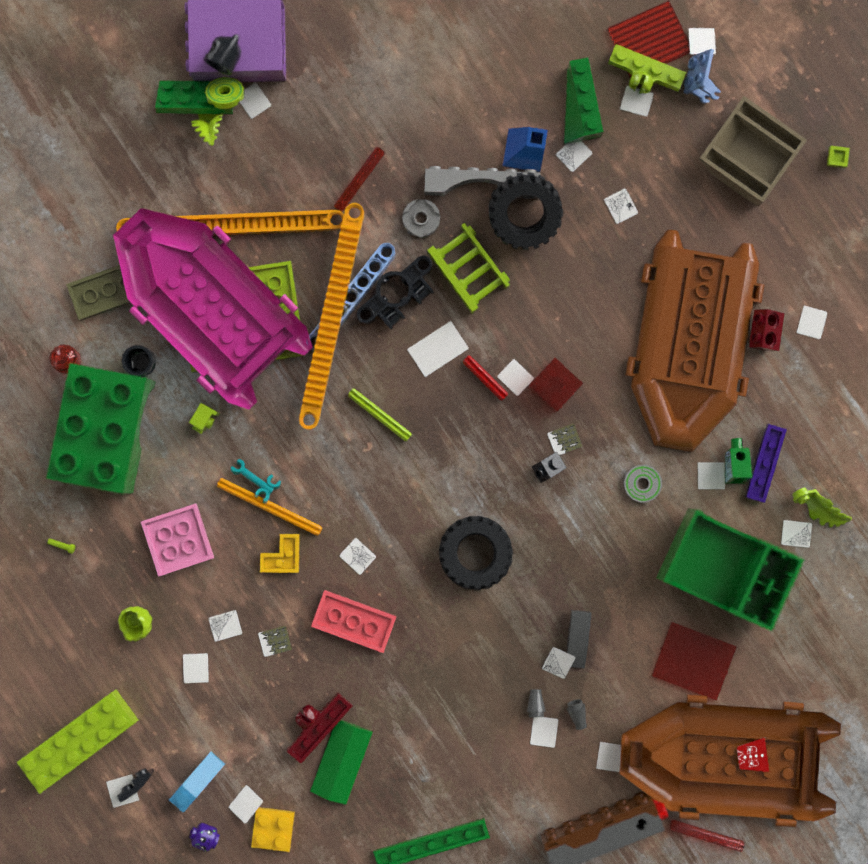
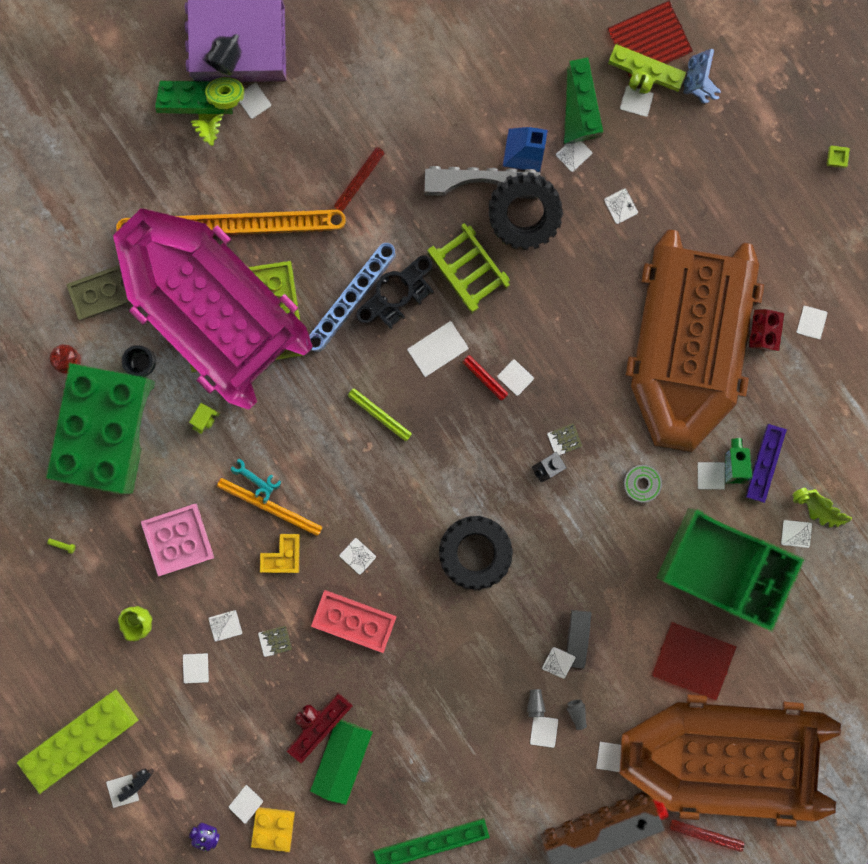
slope [169,751,225,813] -> none
light orange gear [299,203,364,430] -> none
light grey tile [402,199,440,238] -> none
clear red brick [528,358,583,413] -> none
white sticker [689,28,716,54] -> none
dark tan slope [699,96,807,207] -> none
red sticker [737,737,769,772] -> none

